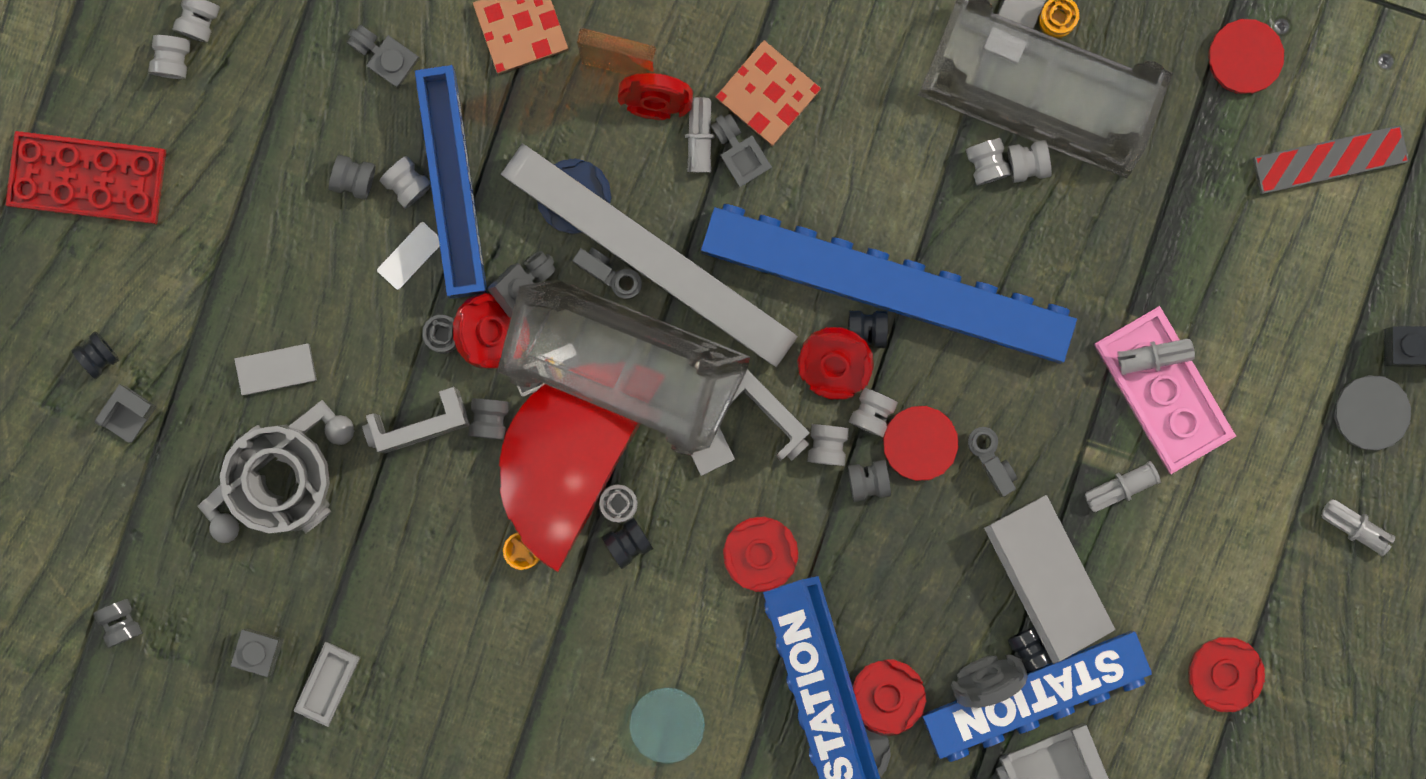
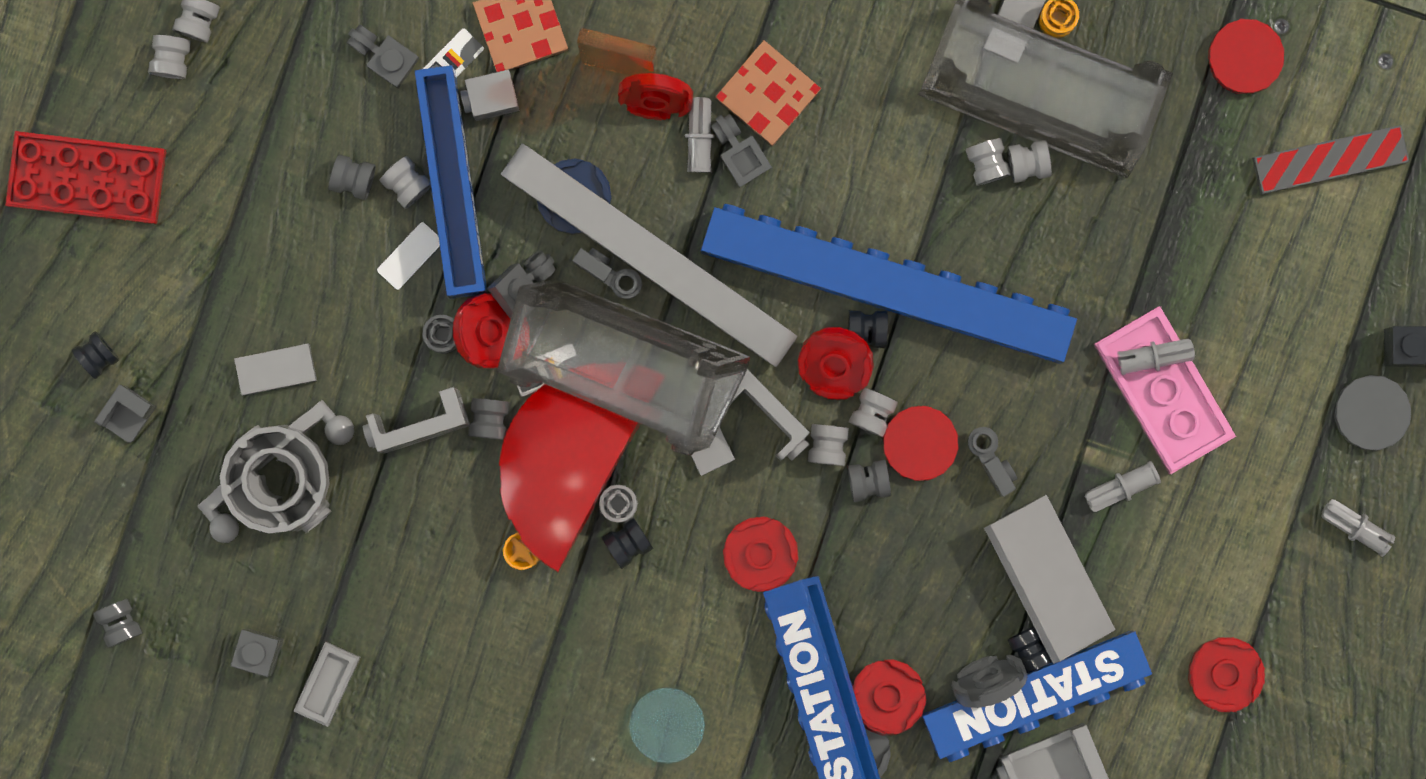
none -> sticker [423,29,484,77]
none -> light grey brick [460,70,520,121]

